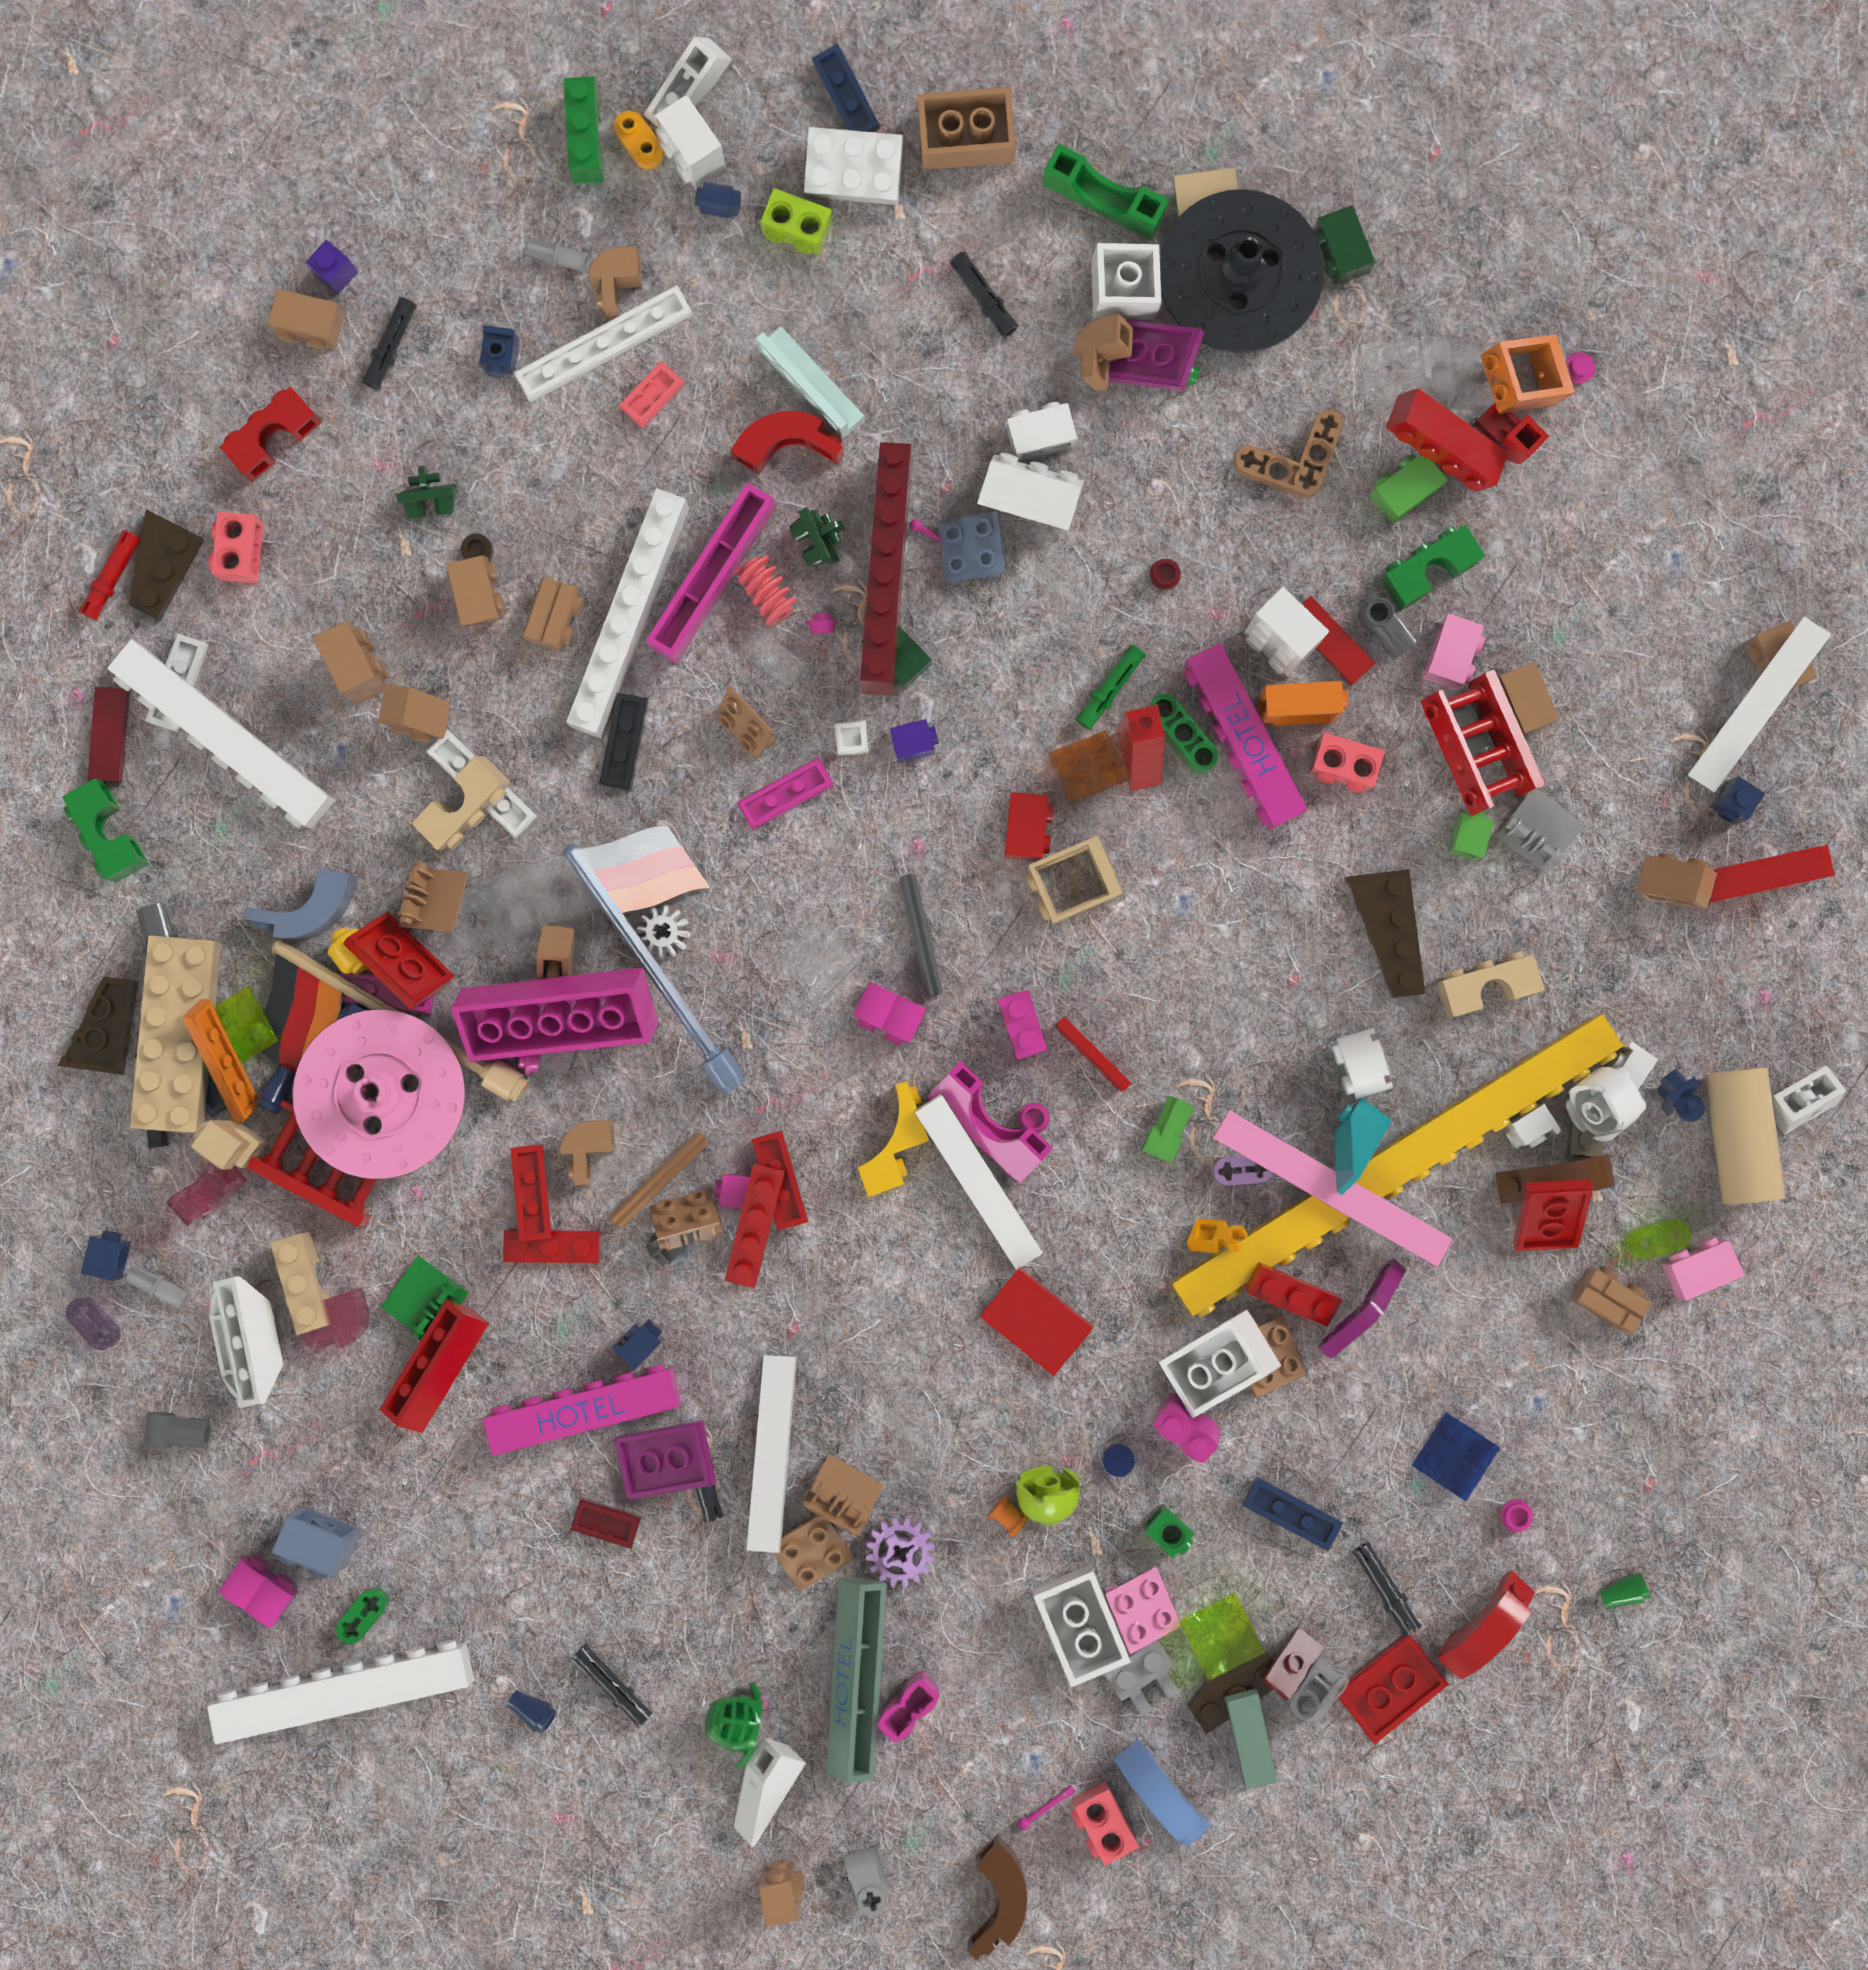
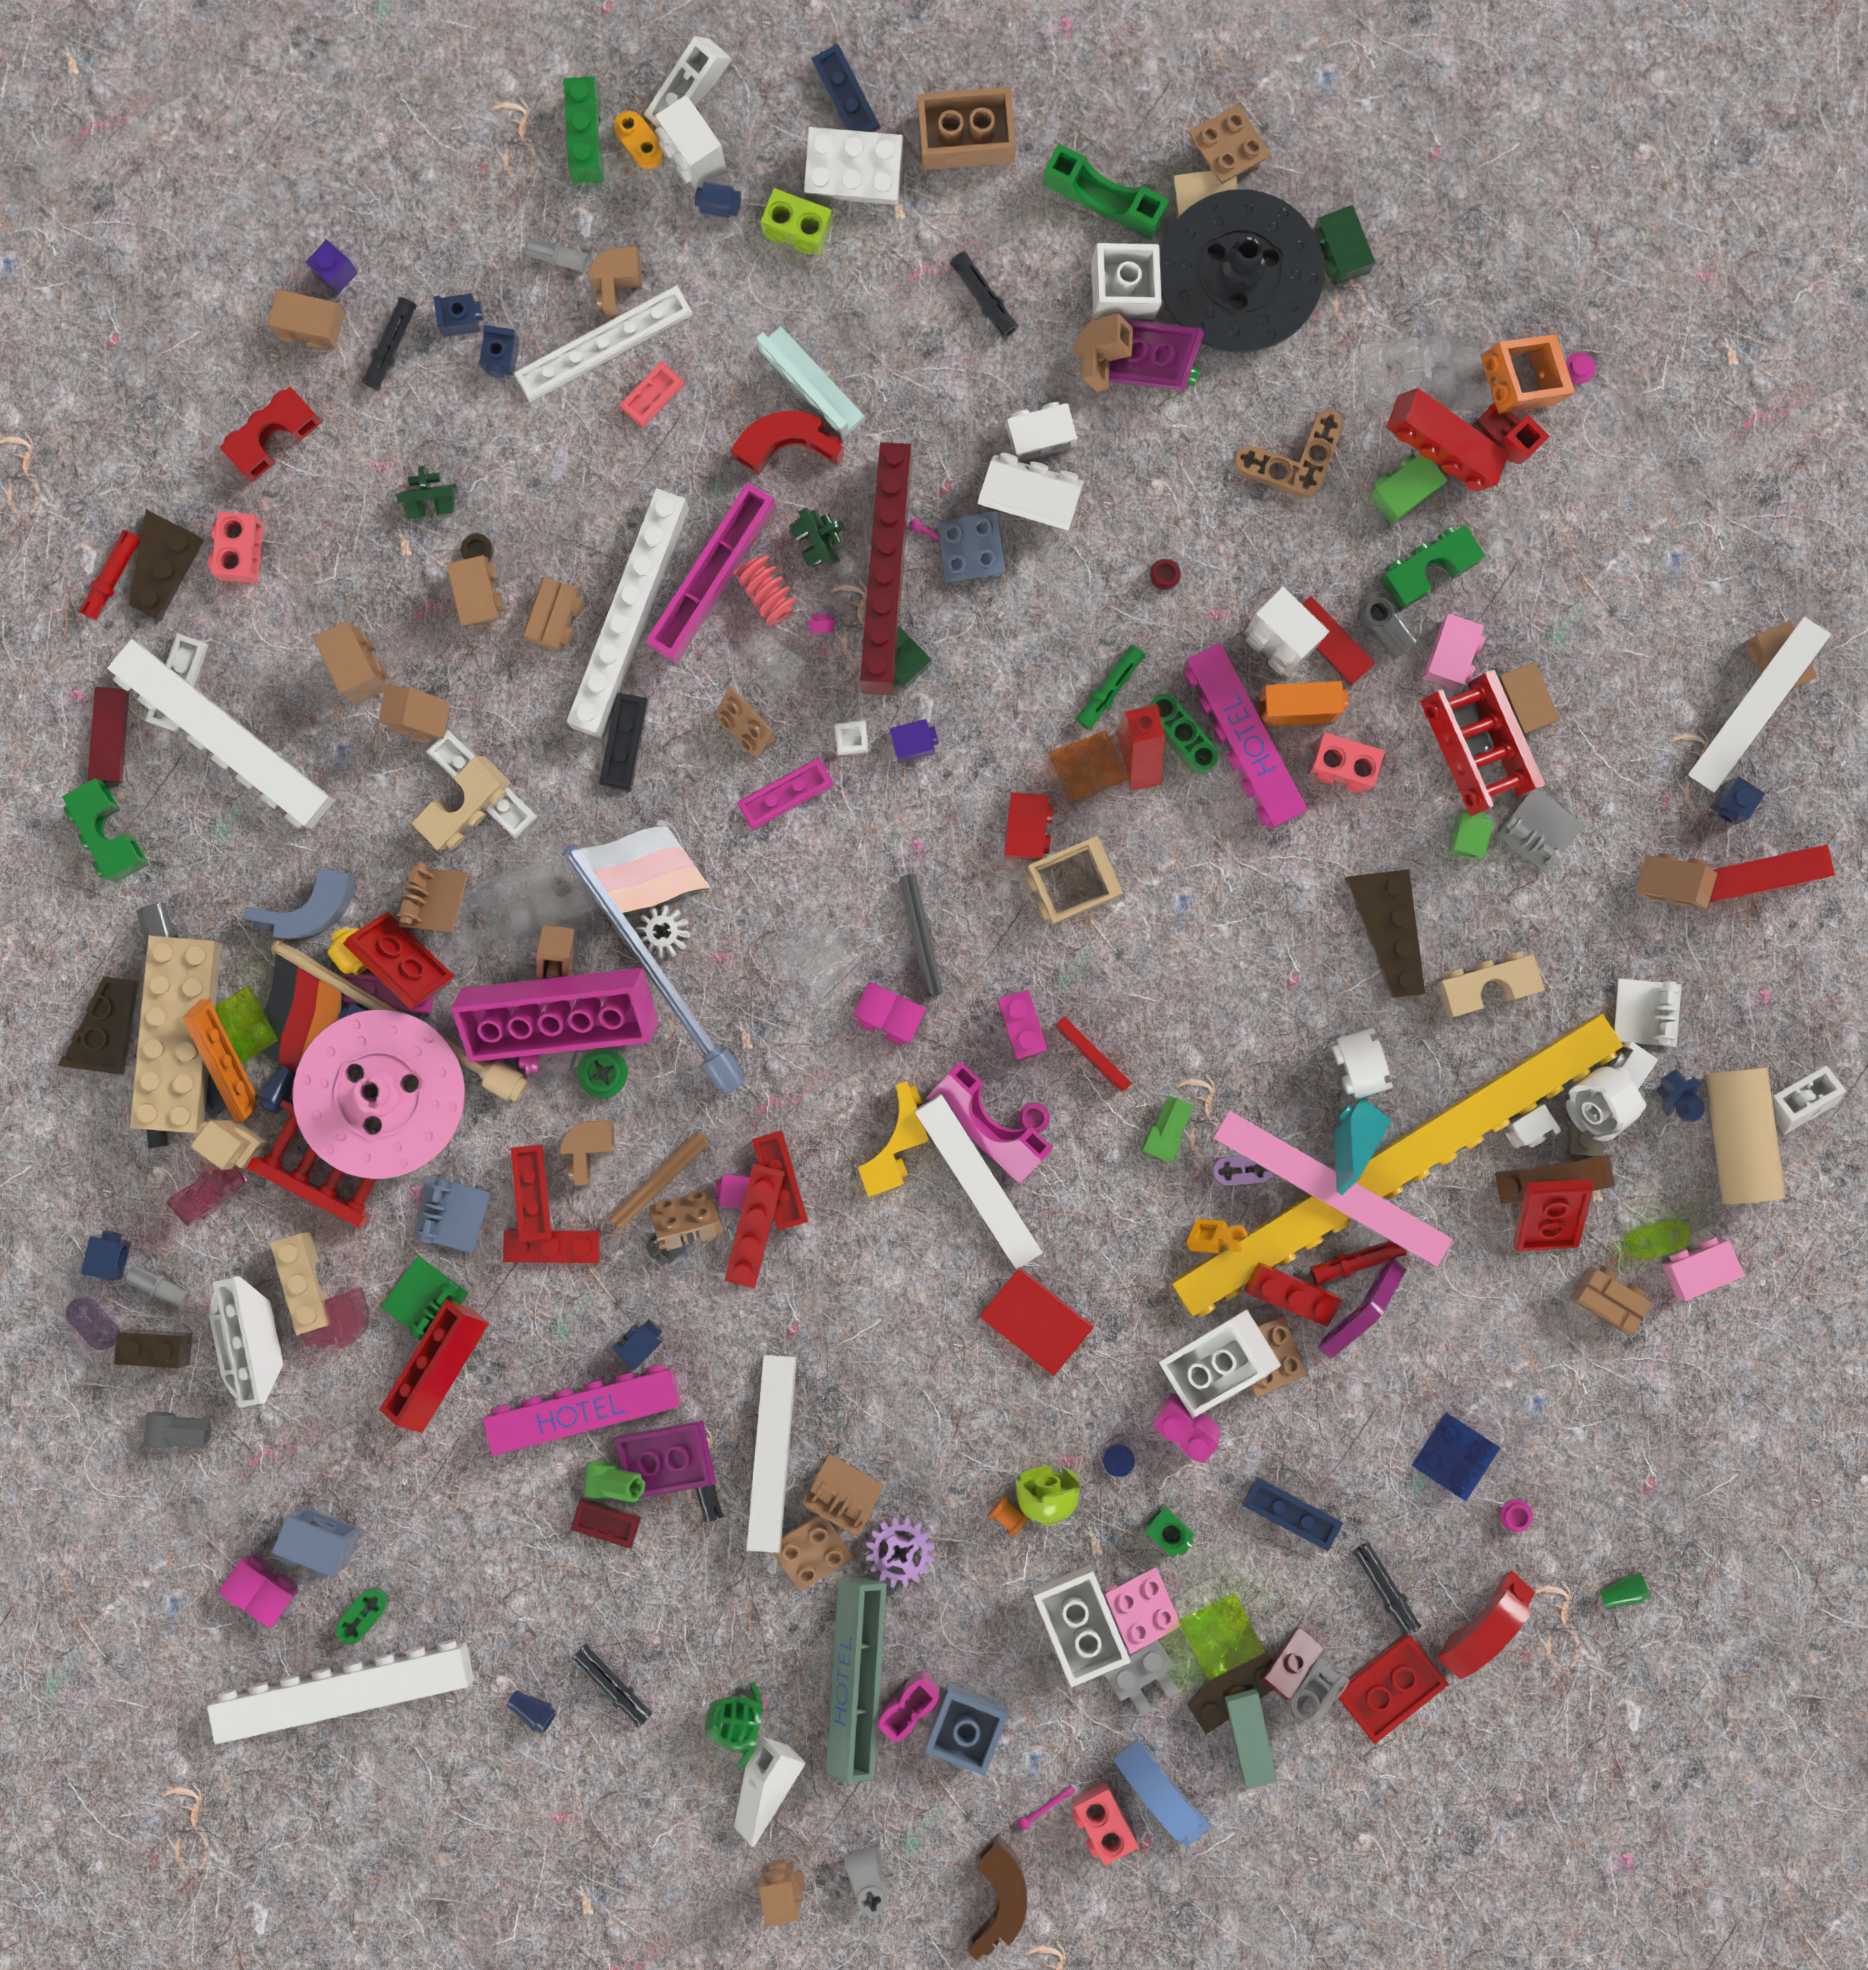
none -> dark brown brick [114,1329,192,1368]
none -> sand blue hinge [412,1176,491,1254]
none -> dark blue brick [433,293,484,337]
none -> green gear [577,1048,629,1098]
none -> bright green piece [583,1461,645,1502]
none -> sand blue brick [925,1682,1009,1776]
none -> medium nougat hinge [1188,104,1272,184]
none -> red pin [1310,1240,1407,1286]
none -> white hinge [1614,978,1682,1047]

